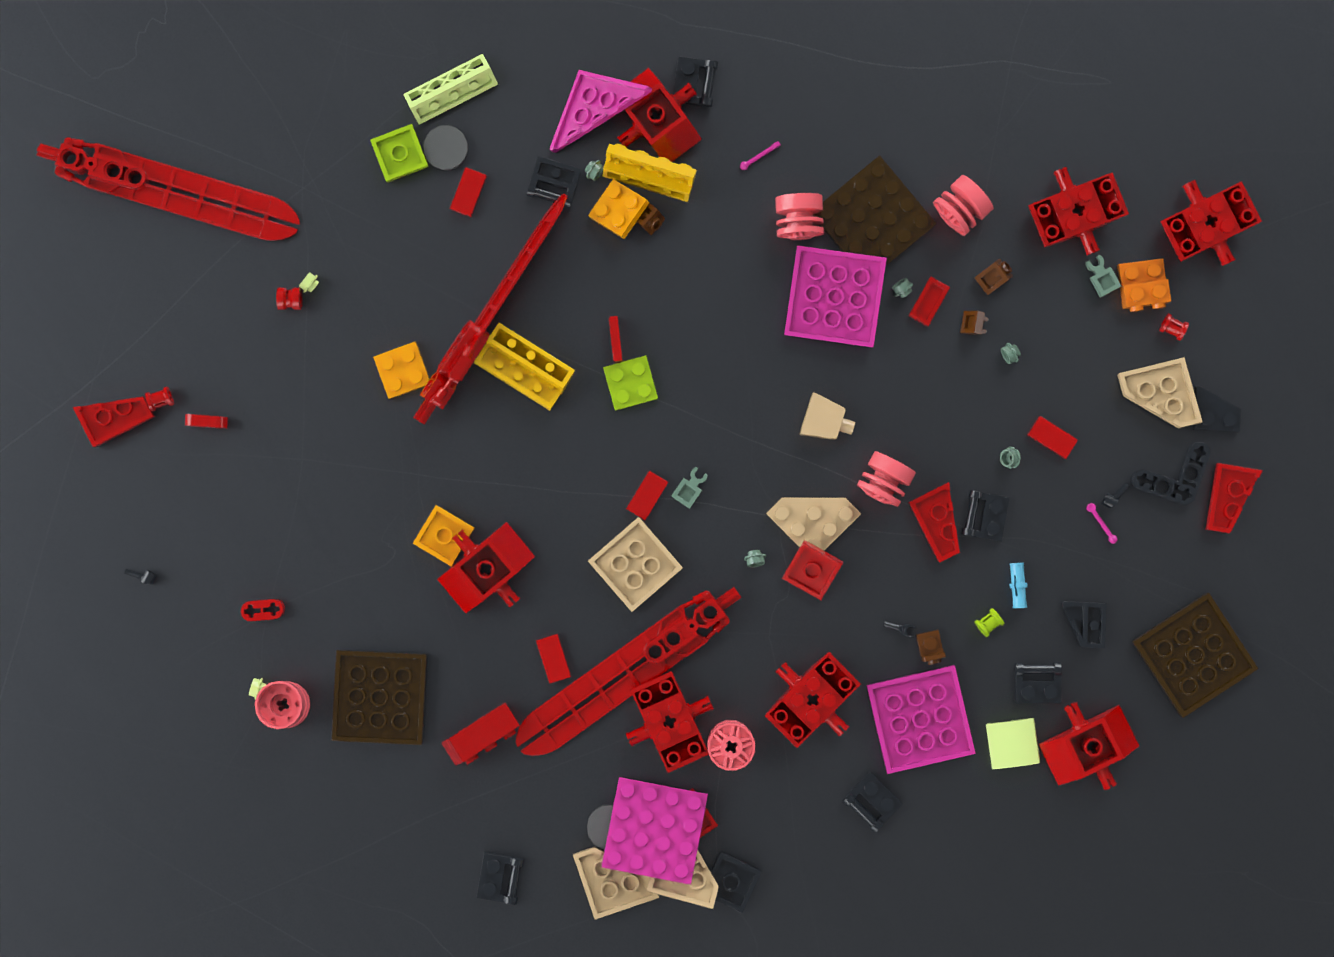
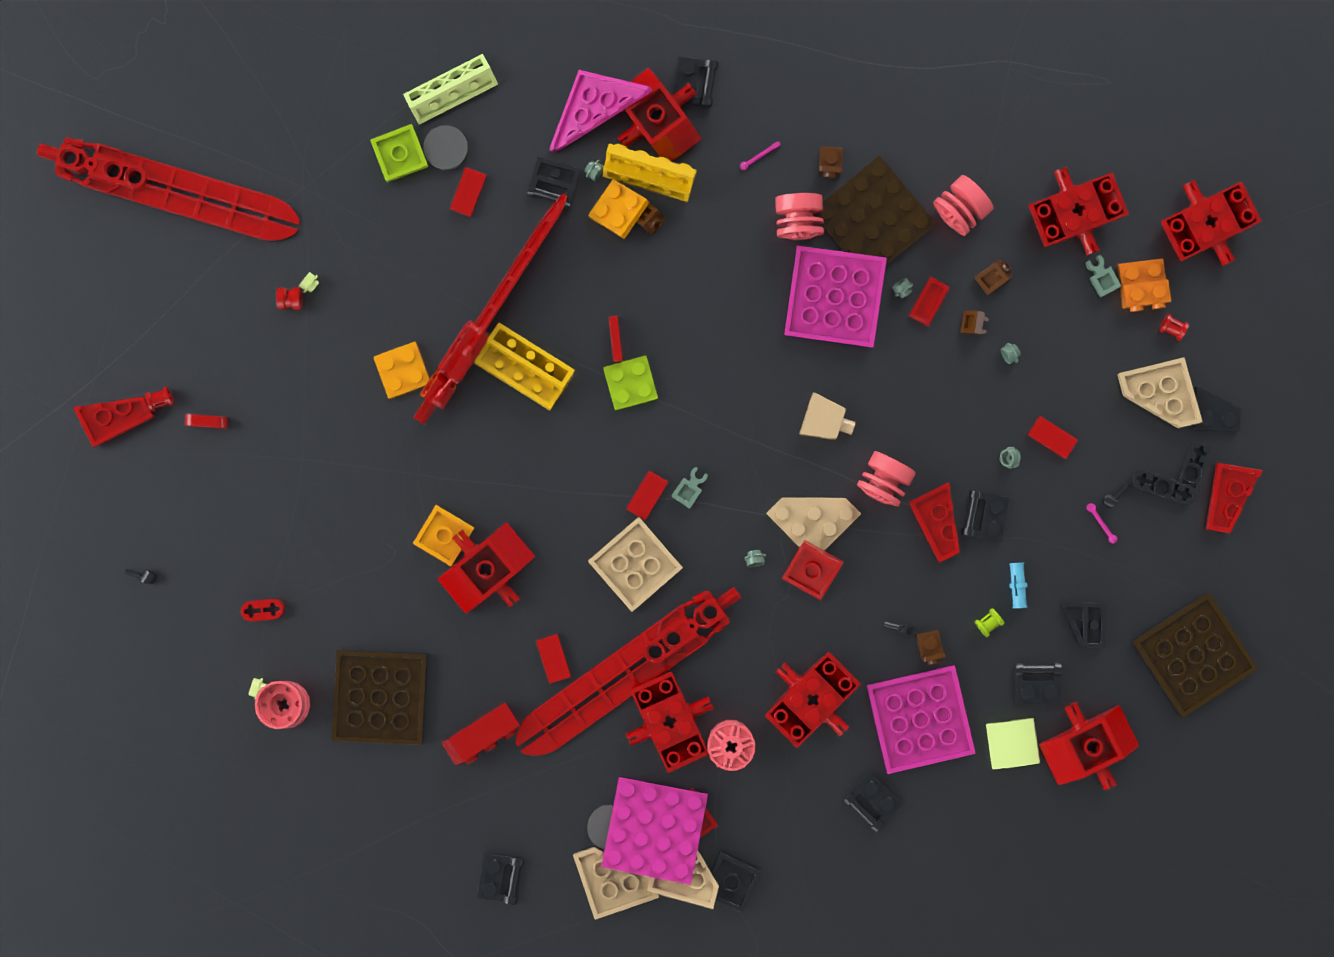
none -> reddish brown bracket [818,146,843,179]

